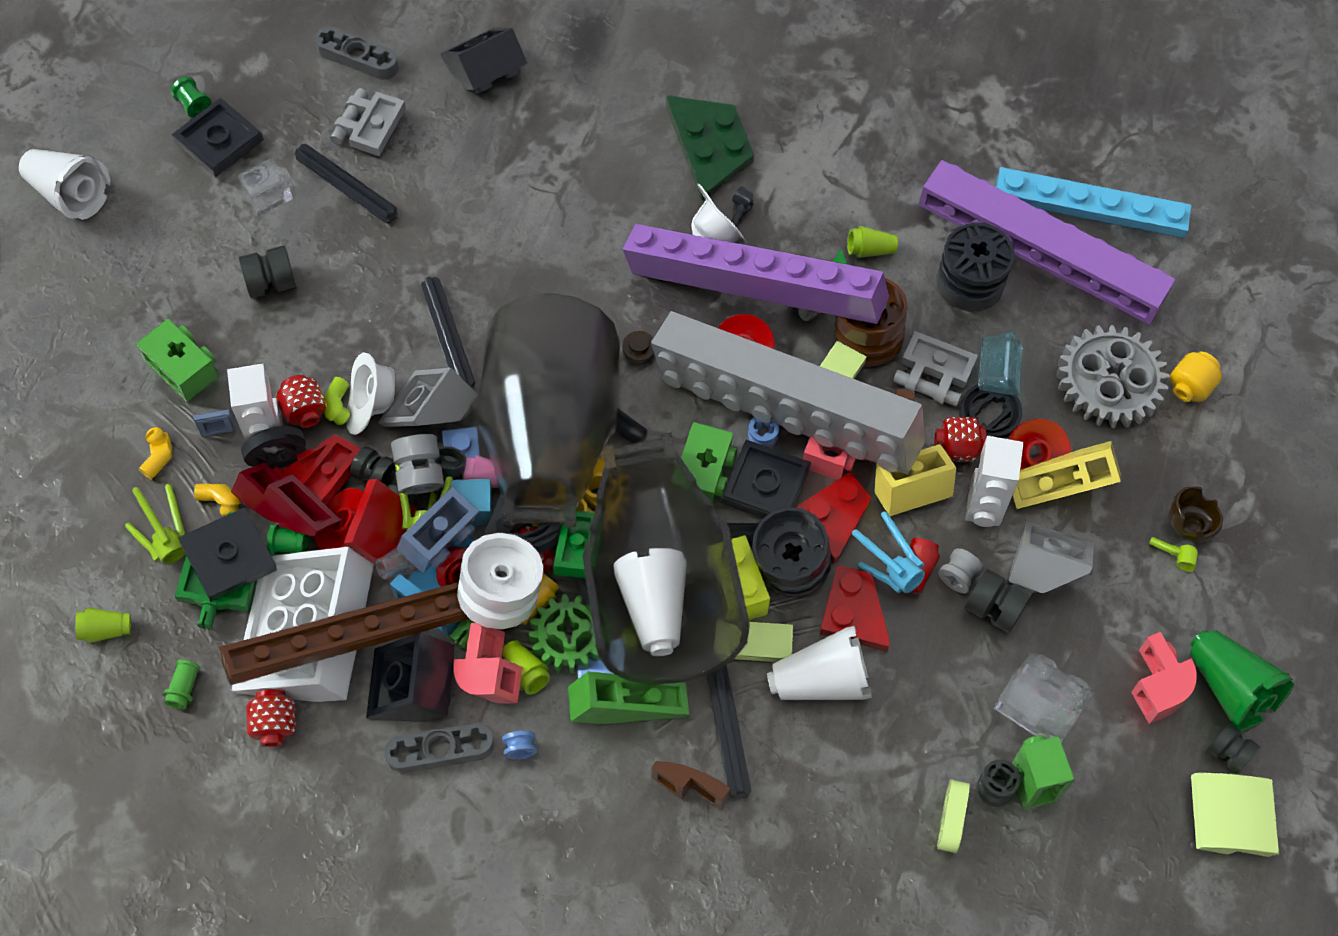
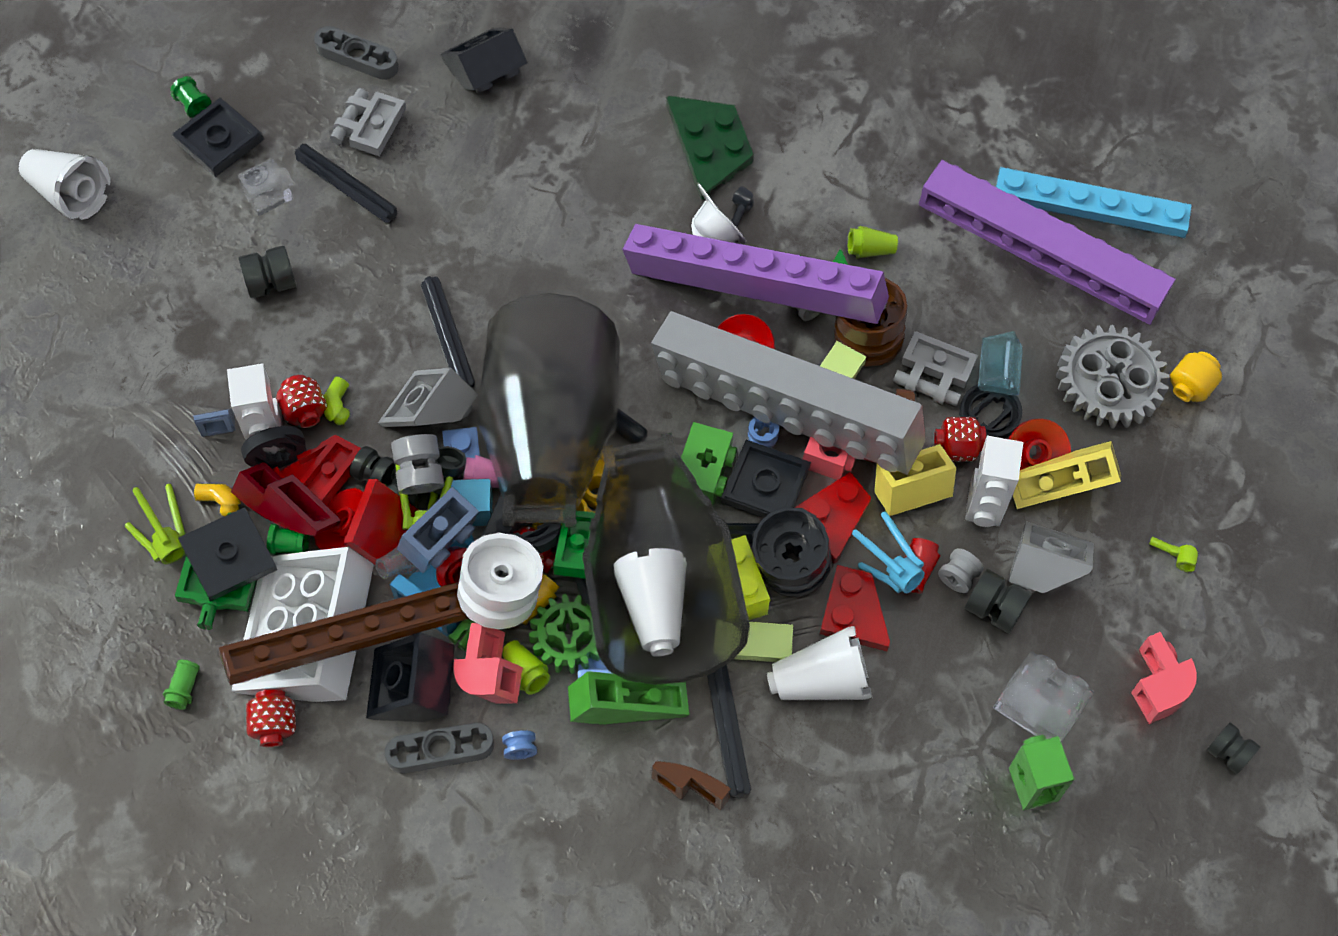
lime cone [75,607,131,644] -> none
bright green brick [136,319,219,402] -> none
yellow arm [138,427,173,480] -> none
white piece [346,352,395,435] -> none
dark brown plate [622,331,654,364] -> none
black wheel [937,223,1015,312] -> none
yellowish green beam [937,779,970,853] -> none
pearl dark grey wheel [977,759,1021,807] -> none
dark brown hair [1168,486,1223,543] -> none
green cone [1190,630,1294,732] -> none
yellowish green slope [1191,773,1279,857] -> none

